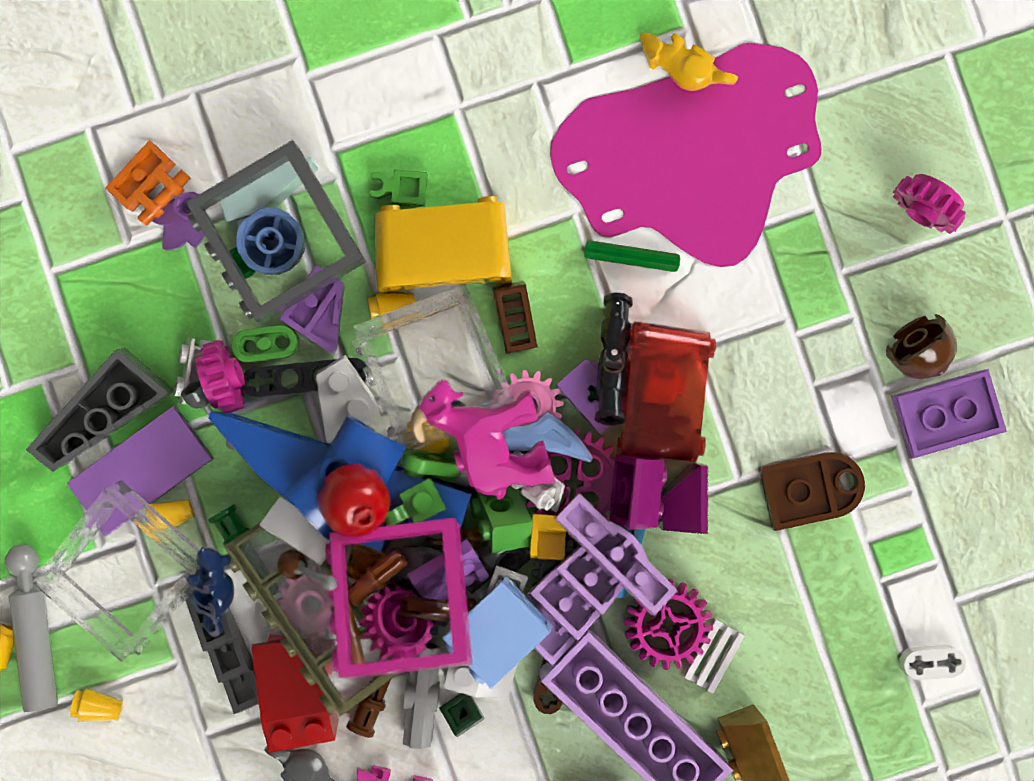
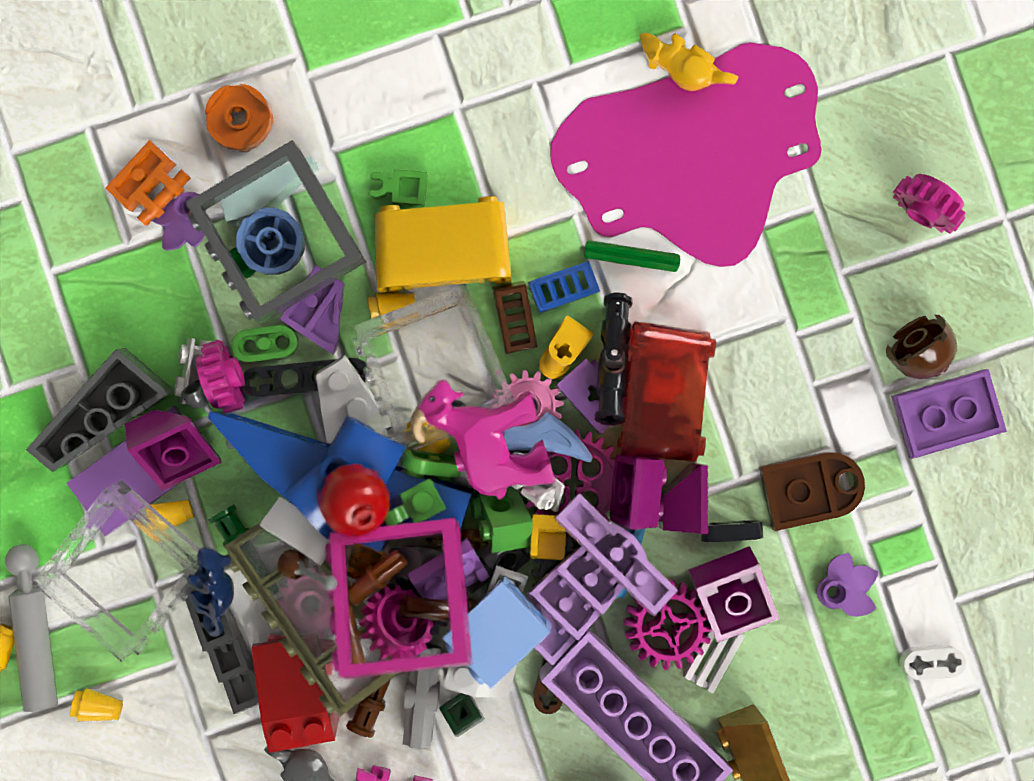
none -> magenta slope [125,410,222,491]
none -> orange plate [205,84,274,153]
none -> blue slope [528,261,600,314]
none -> yellow piece [538,315,594,379]
none -> magenta slope [688,546,780,643]
none -> black beam [701,520,763,542]
none -> medium lavender plate [816,553,878,617]

